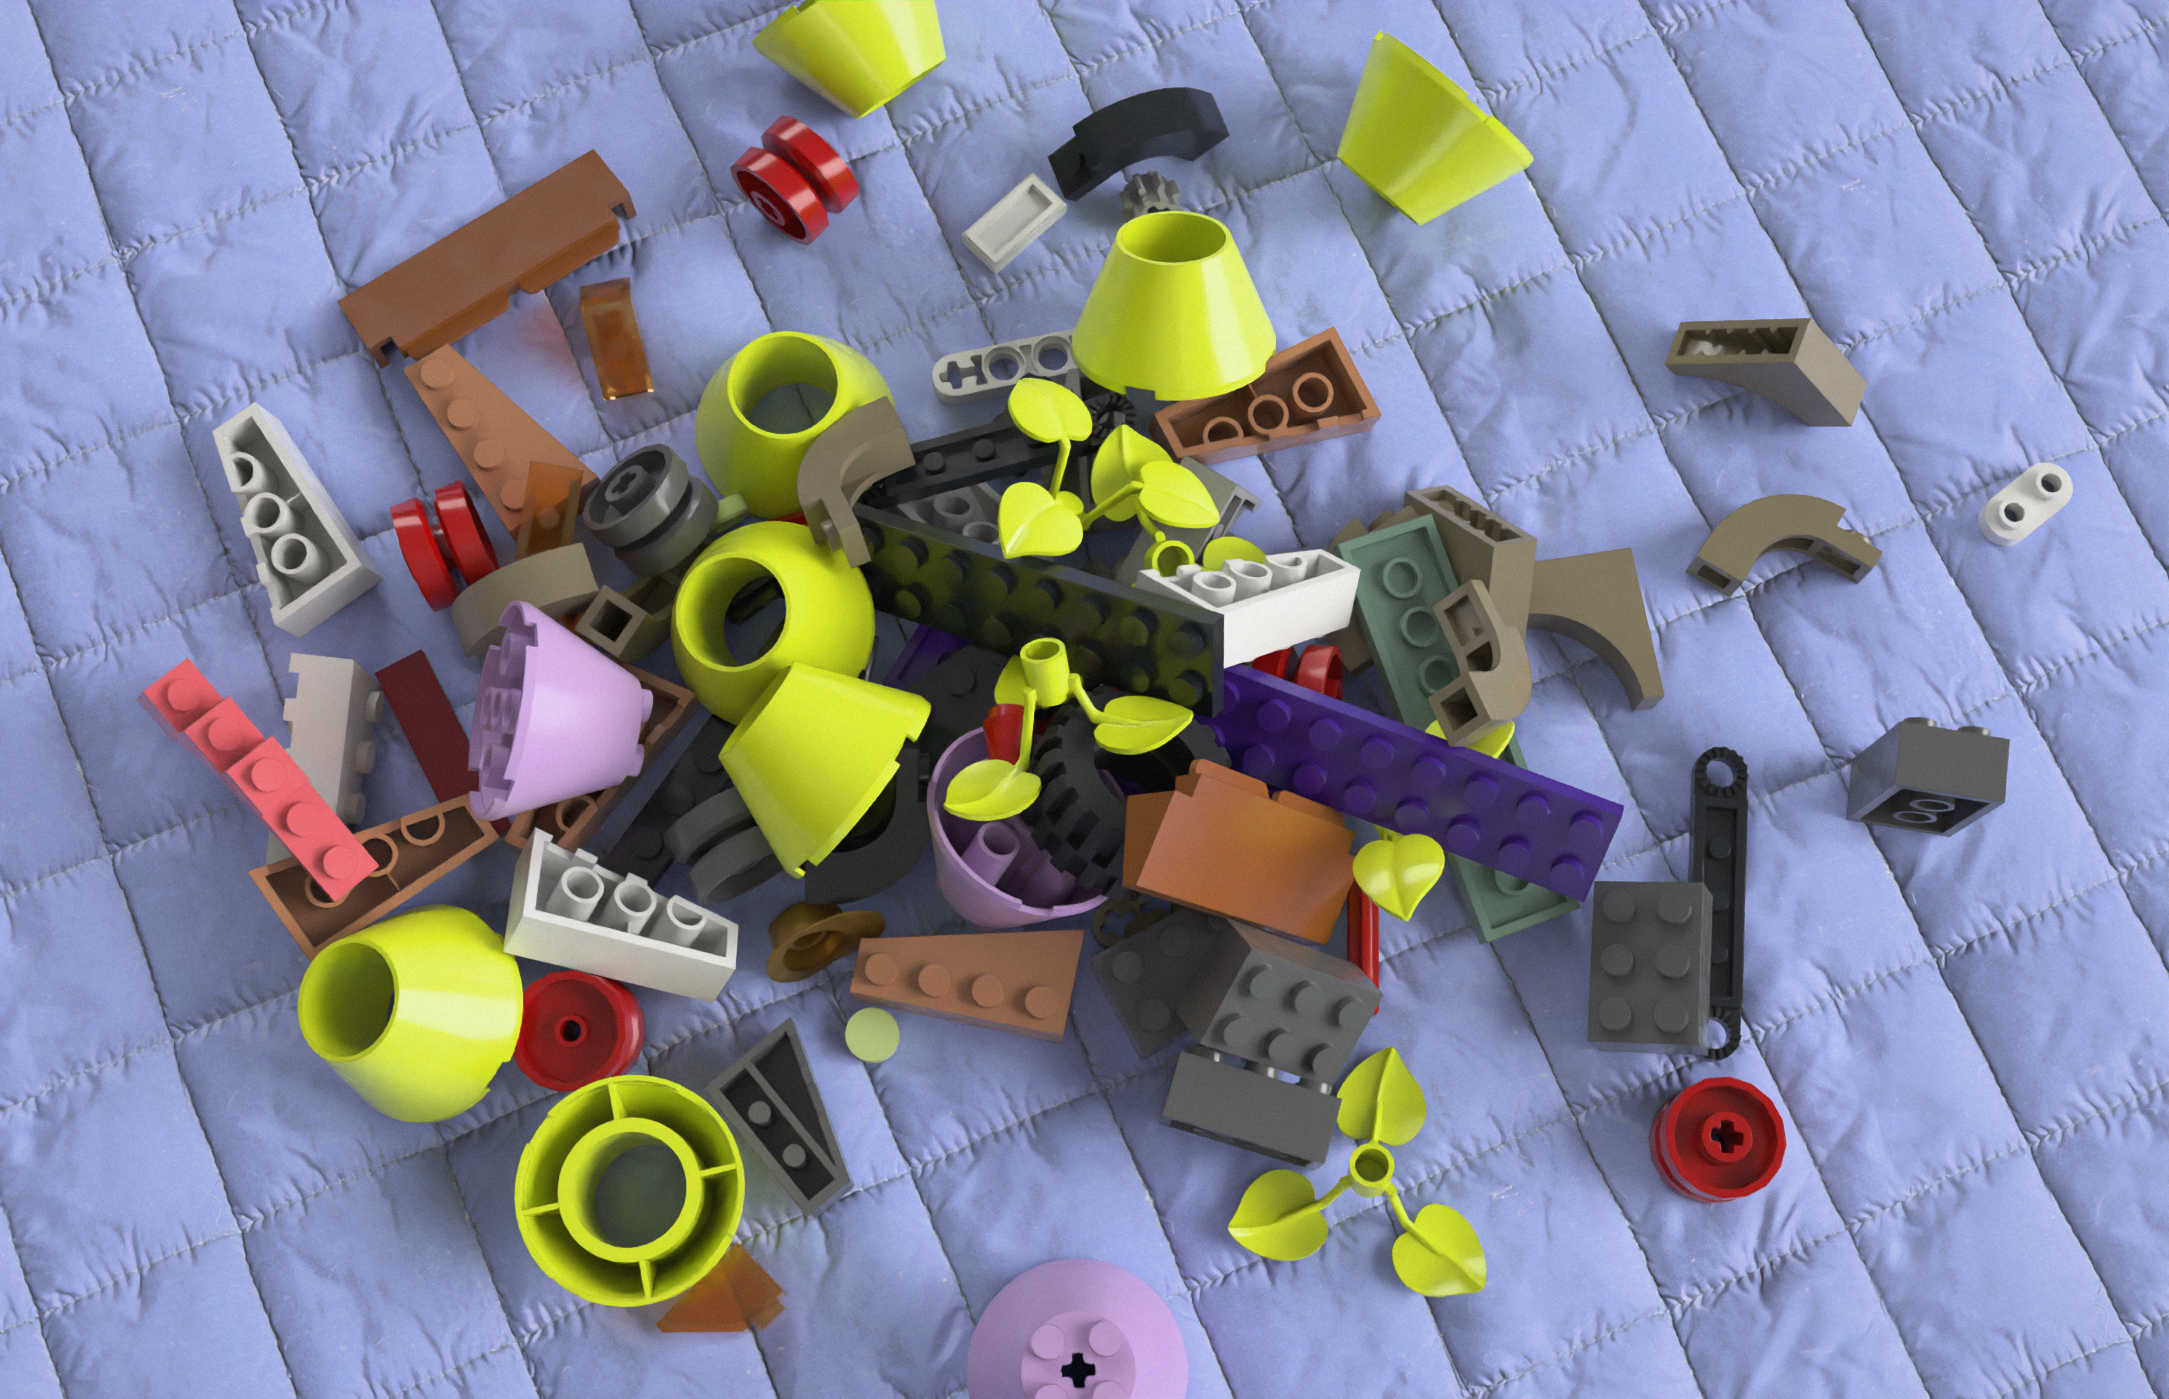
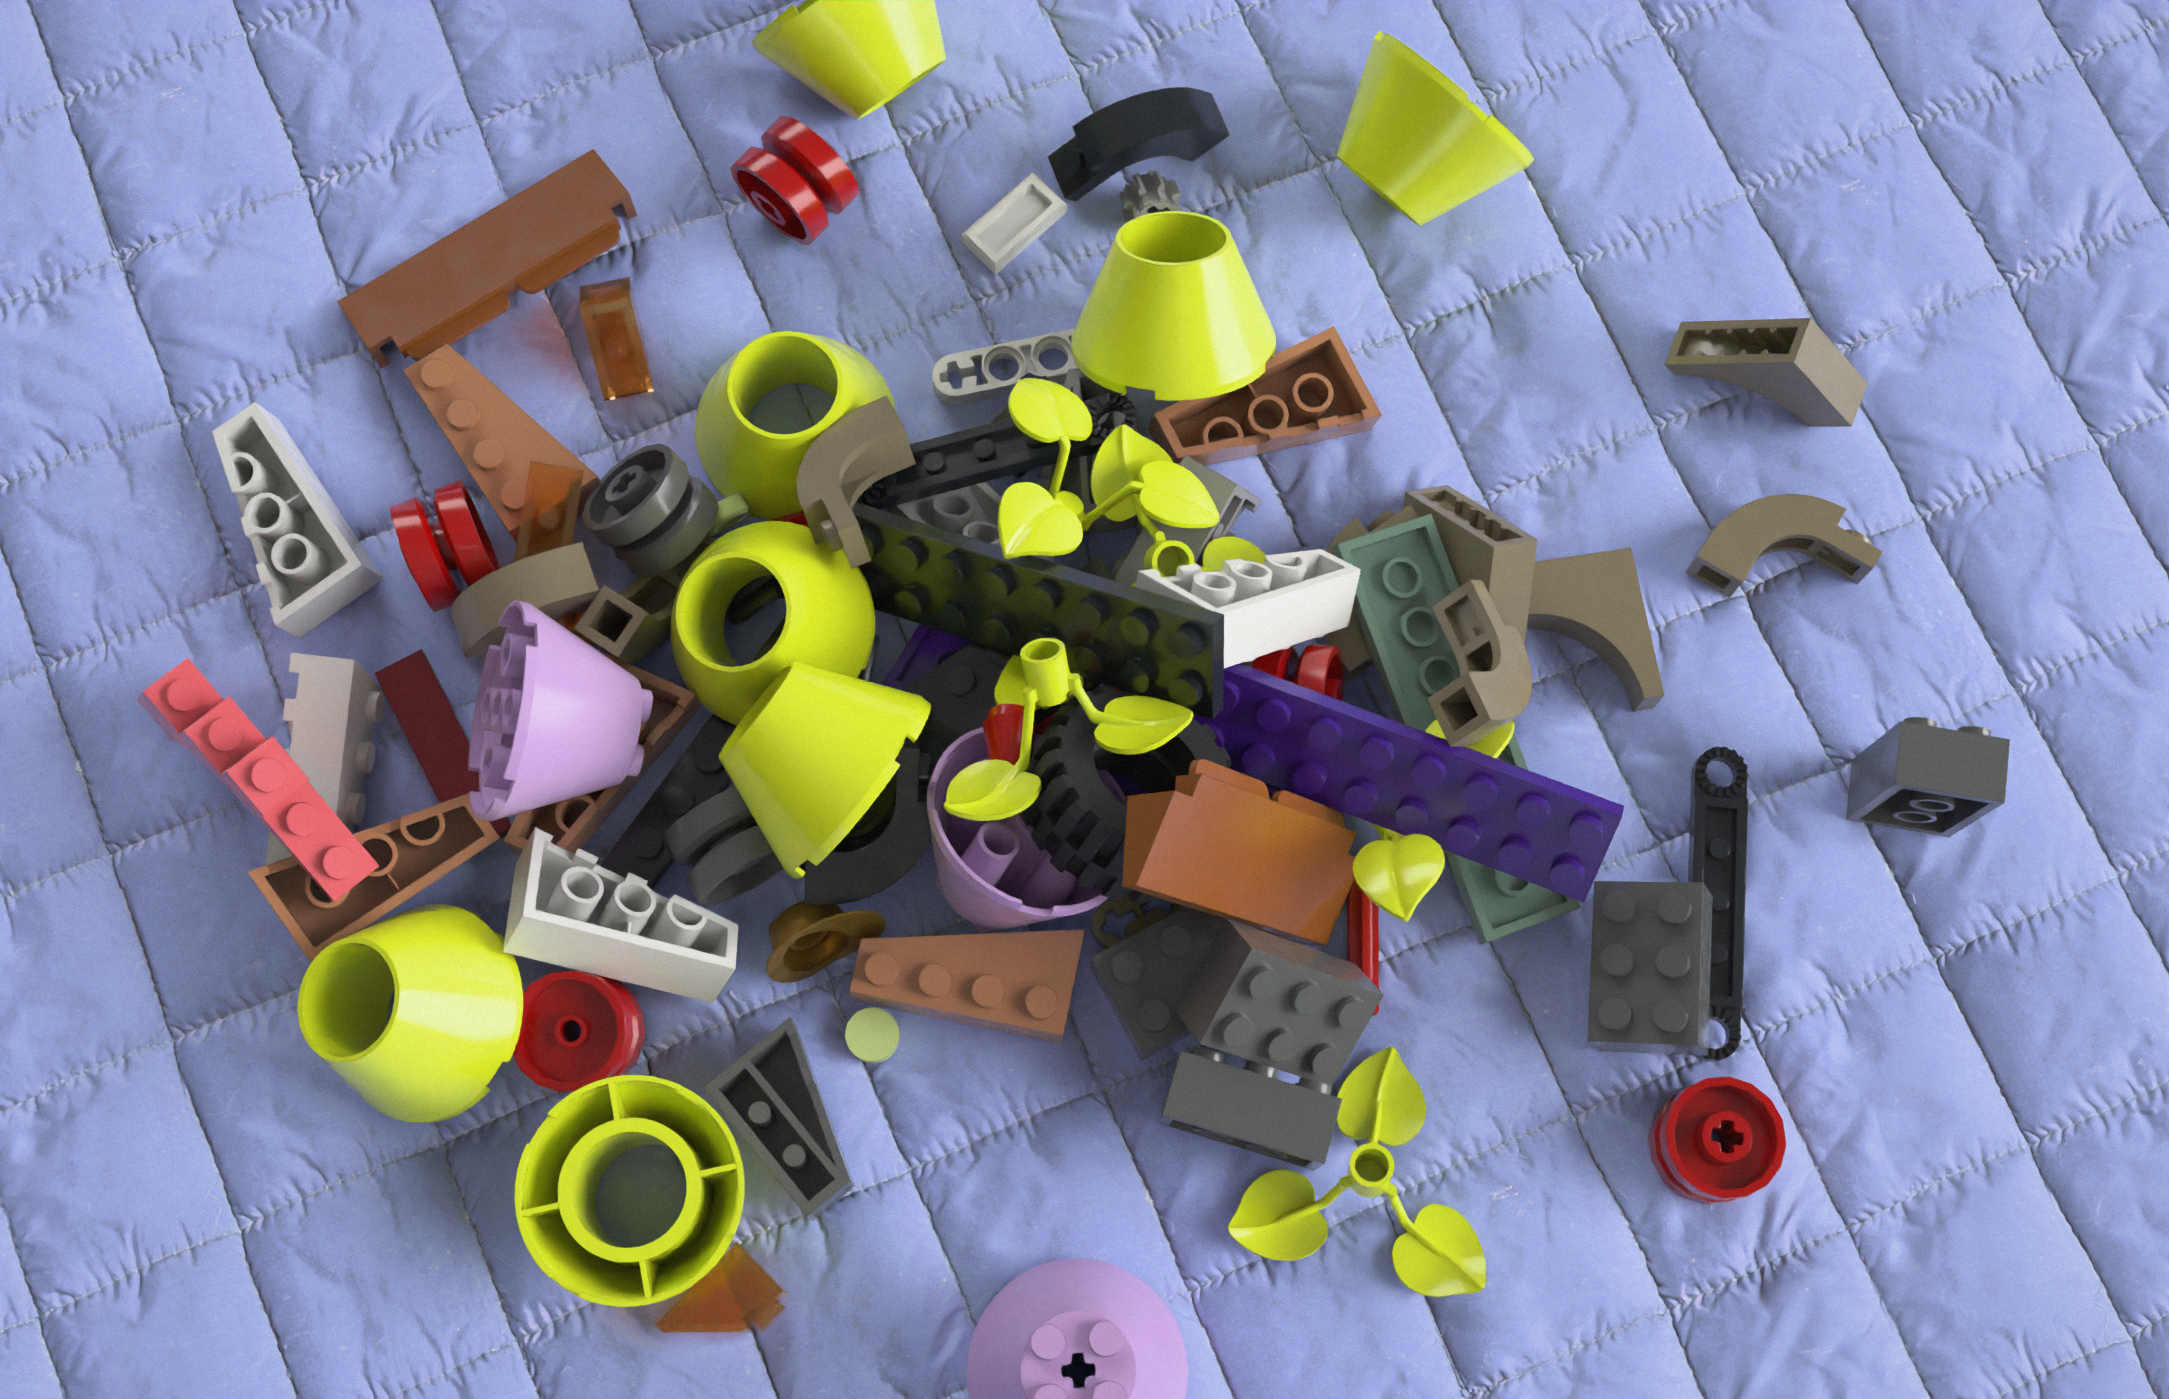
white plate [1978,462,2073,546] -> none

